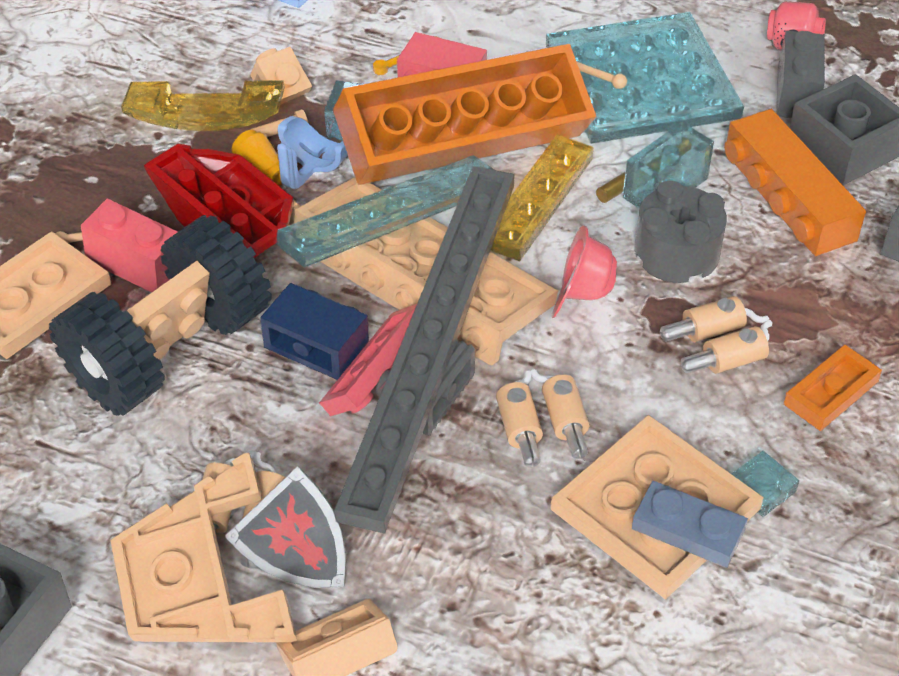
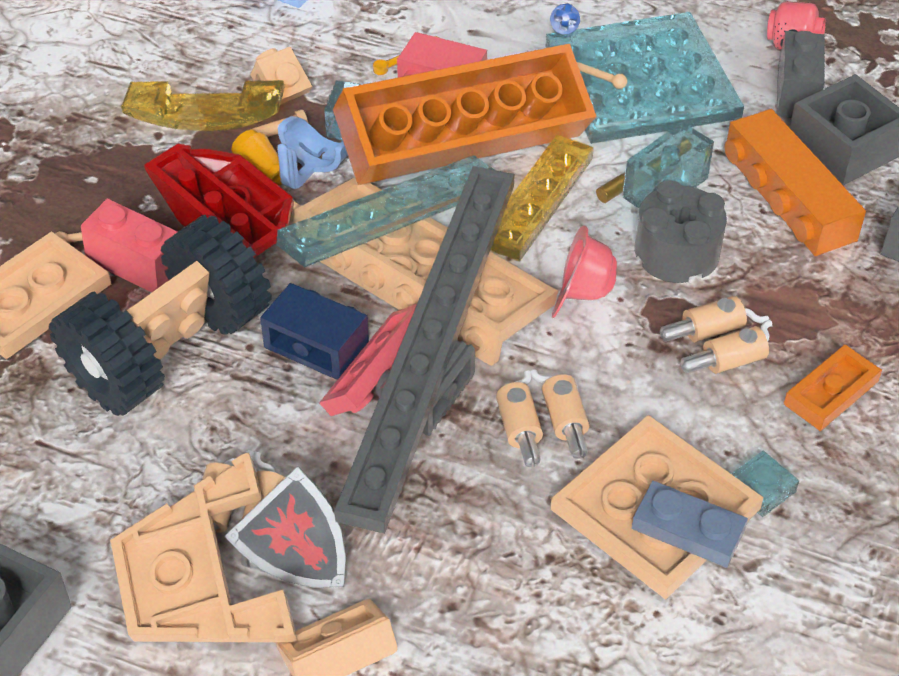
none -> axle [550,3,580,36]

